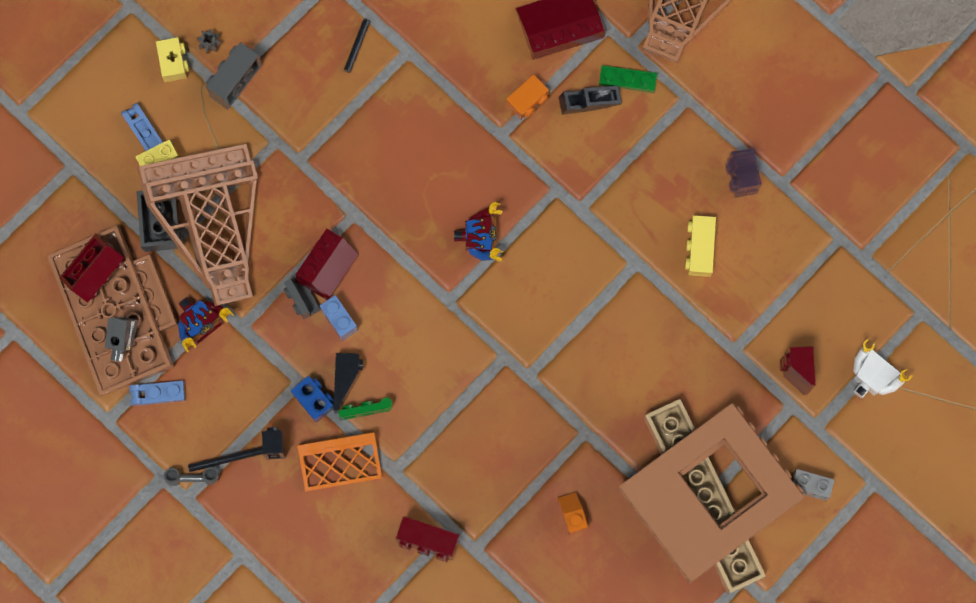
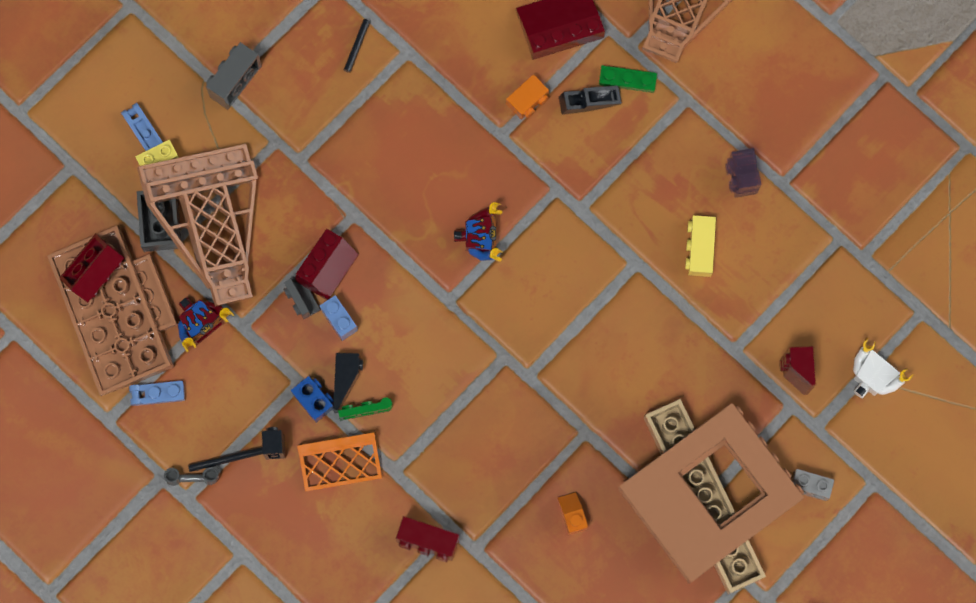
dark grey torso [105,316,138,362] -> none
light yellow brick [156,37,189,82] -> none
dark grey gear [197,29,221,54] -> none

